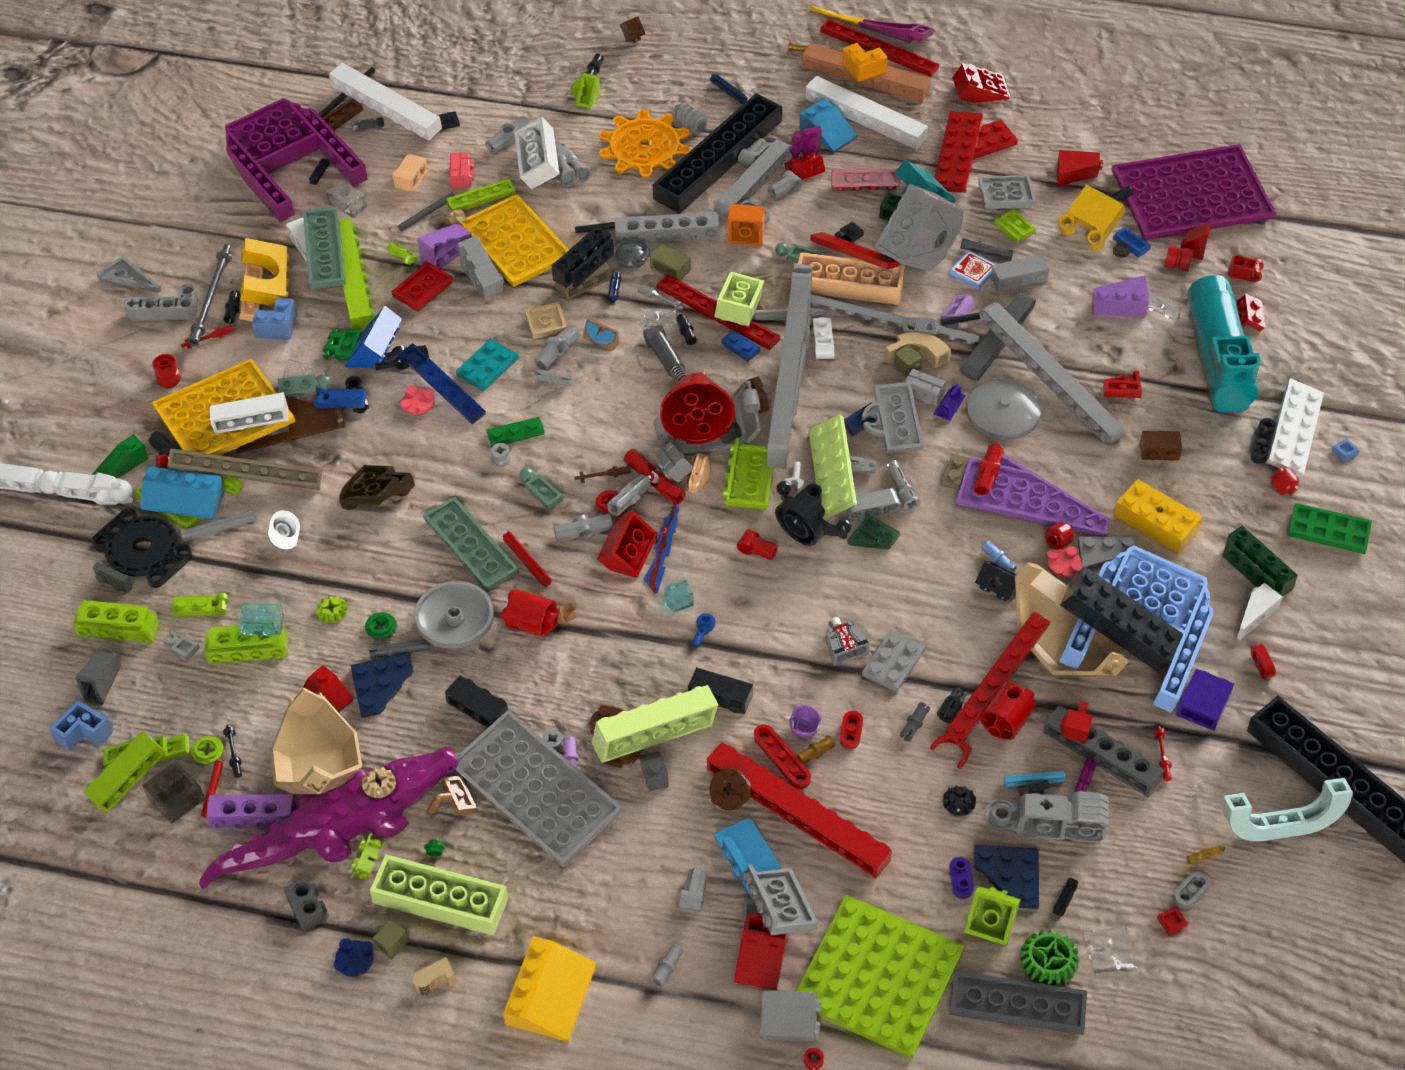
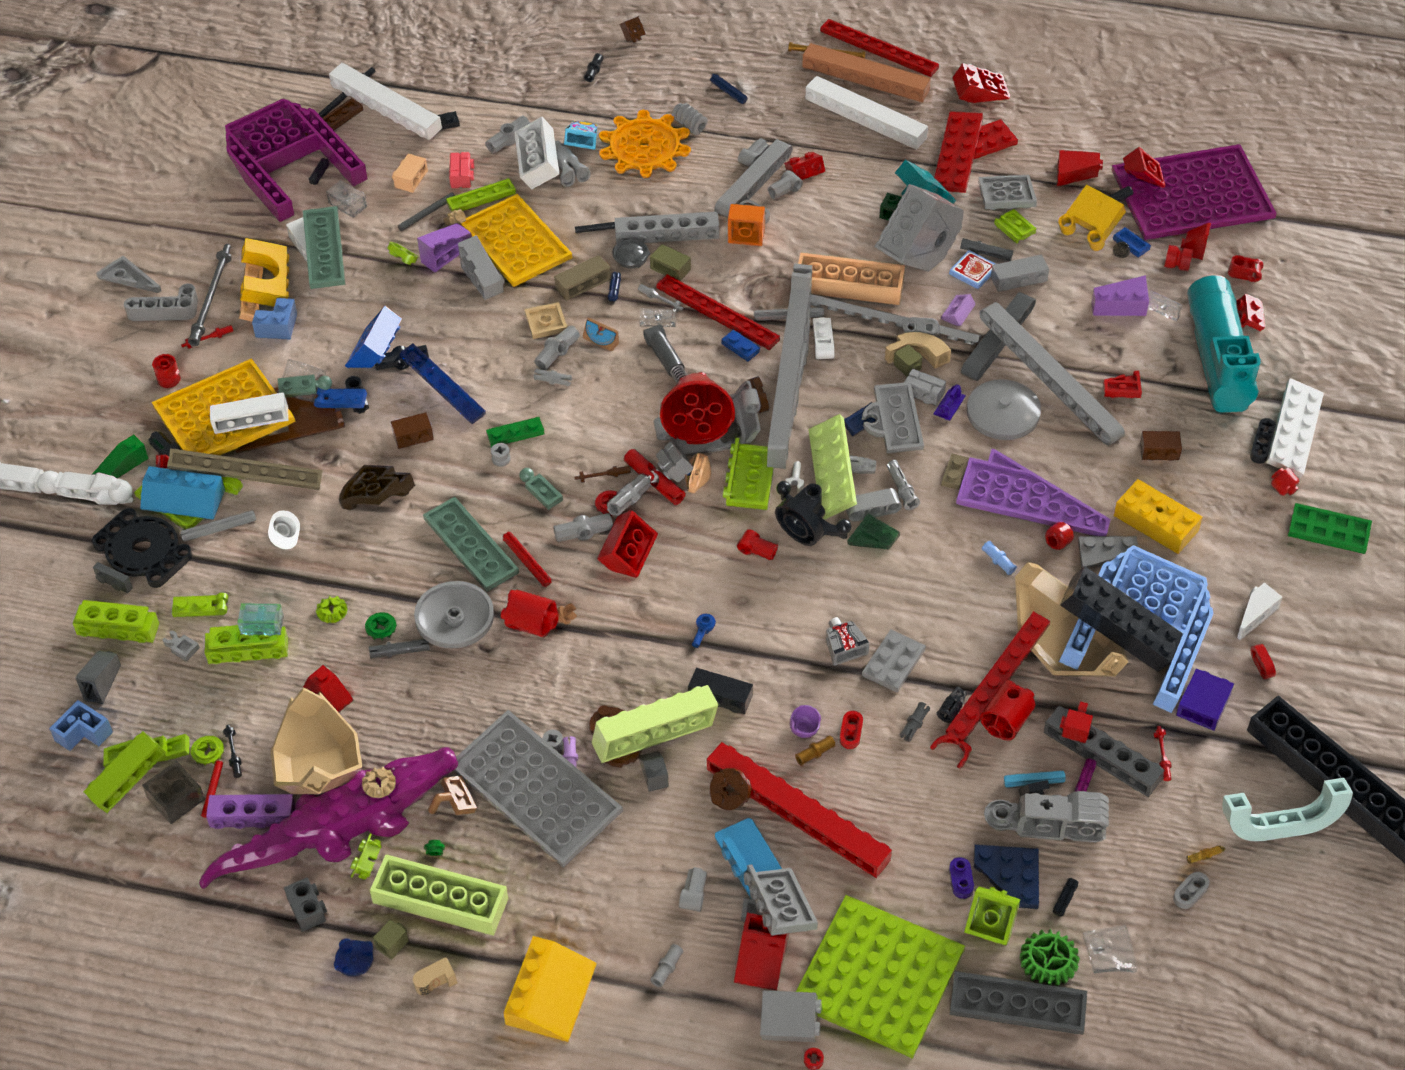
black pin [223,290,240,324] -> none
green plate [323,328,362,361] -> none
lime brick [339,218,375,330] -> none
dark blue plate [350,652,413,718] -> none
black axle [352,117,384,131] -> none
red plate [391,262,454,312] -> none
coral piece [400,385,435,415] -> none
black brick [445,675,508,728] -> none
teal plate [456,338,519,391] -> none
black brick [551,226,614,288] -> none
lime slope [570,73,600,109] -> none
blue sword [644,506,679,594] -> none
black brick [652,93,783,214] -> none
clear light blue brick [662,580,694,613] -> none
black pin [676,313,697,346] -> none
yellowish green brick [714,272,764,326] -> none
red plate [754,724,811,789] -> none
sand green plate [775,243,826,263] -> none
magenta plate [790,126,822,158] -> none
dark azure slope [799,98,858,153] -> none
magenta plate [810,6,935,43] -> none
red tile [810,232,899,269] -> none
brick [831,168,901,191] -> none
black plate [834,222,864,243] -> none
light orange brick [842,43,888,82] -> none
black bar [940,308,1006,326] -> none
black gear [943,785,976,816] -> none
red piece [974,443,1004,496] -> none
black brick [975,561,1017,601] -> none
coral piece [1047,546,1083,578] -> none
red tile [1157,907,1188,936] -> none
dark green brick [1223,525,1298,596] -> none
medium blue tile [1332,439,1360,462] -> none
none -> reddish brown brick [391,412,434,449]
none -> medium azure torso [564,121,597,150]
none -> red slope [1123,147,1166,188]

